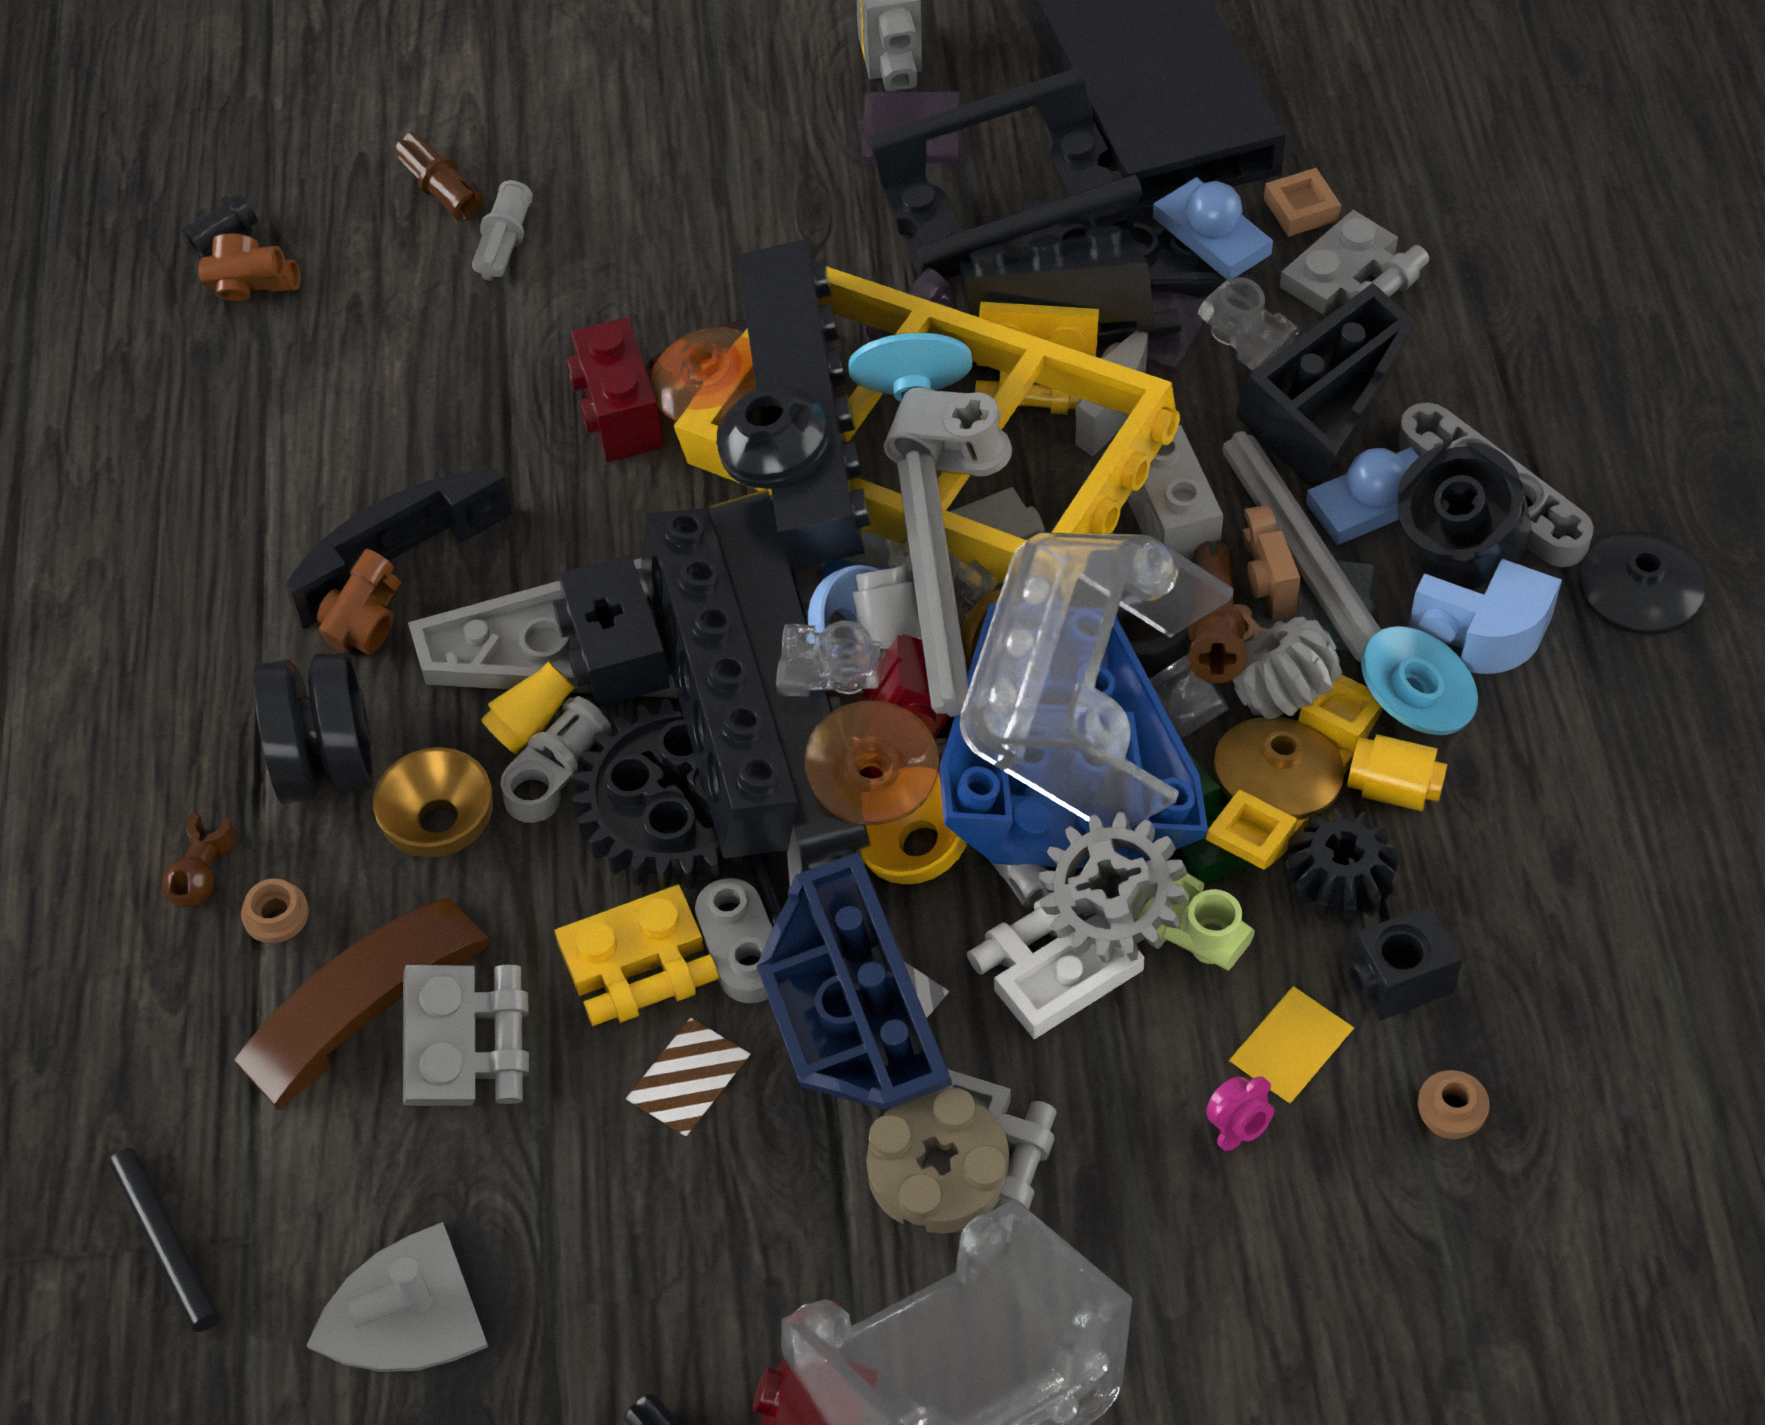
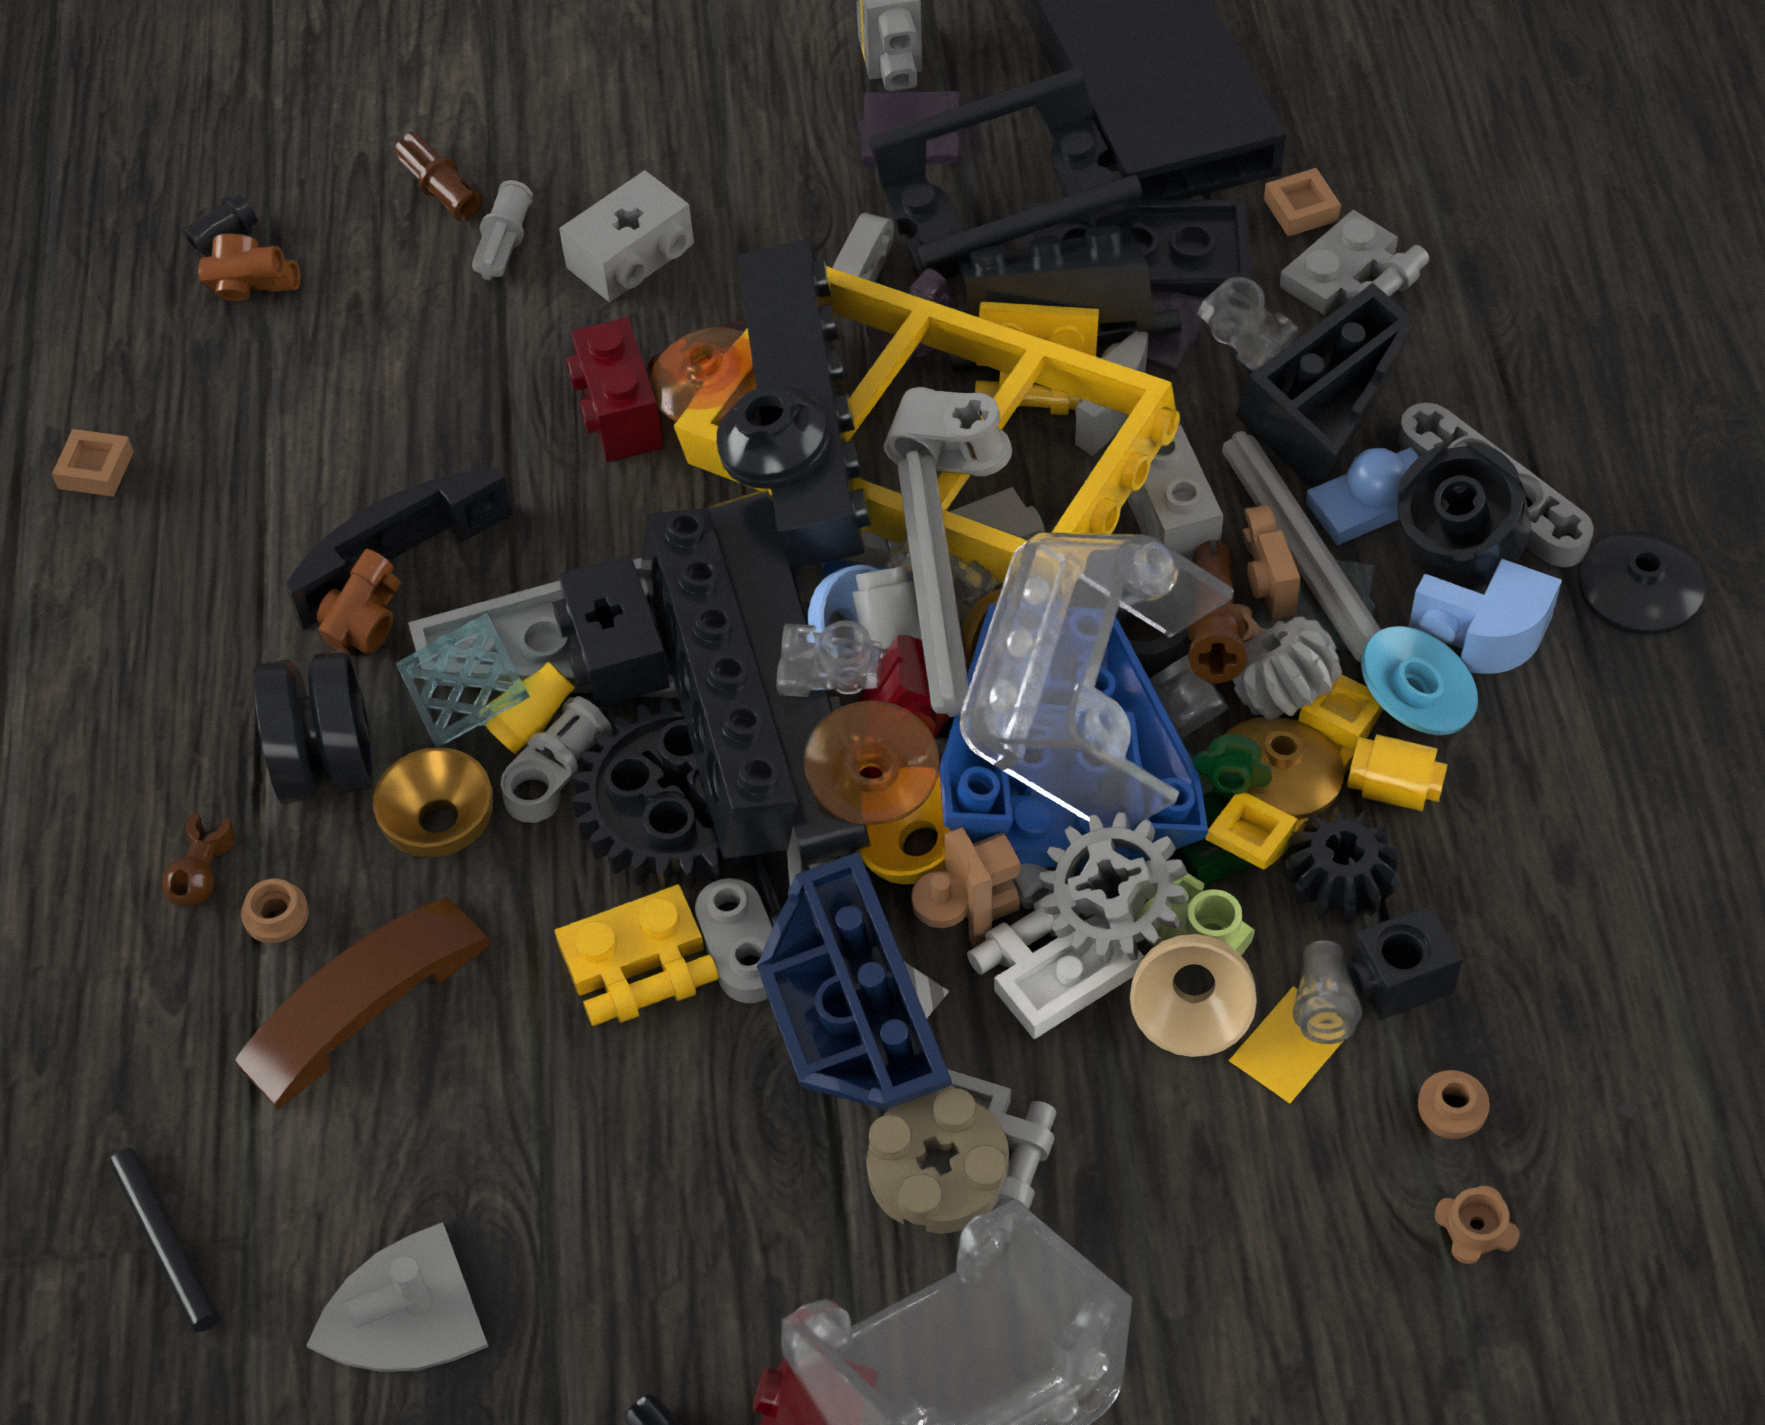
light grey plate [403,964,529,1106] -> none
sticker [626,1018,751,1136] -> none
medium azure dish [848,333,972,401] -> none
medium blue tile [1153,177,1273,281] -> none
dark pink plate [1206,1076,1275,1151] -> none
none -> medium nougat plate [52,429,134,497]
none -> clear light blue window [396,613,530,747]
none -> light grey brick [559,170,694,303]
none -> light grey beam [833,212,894,282]
none -> medium nougat hips [911,827,1020,948]
none -> tan piece [1130,934,1257,1057]
none -> dark green plate [1193,734,1273,798]
none -> clear cone [1293,941,1362,1044]
none -> medium nougat plate [1434,1186,1520,1264]

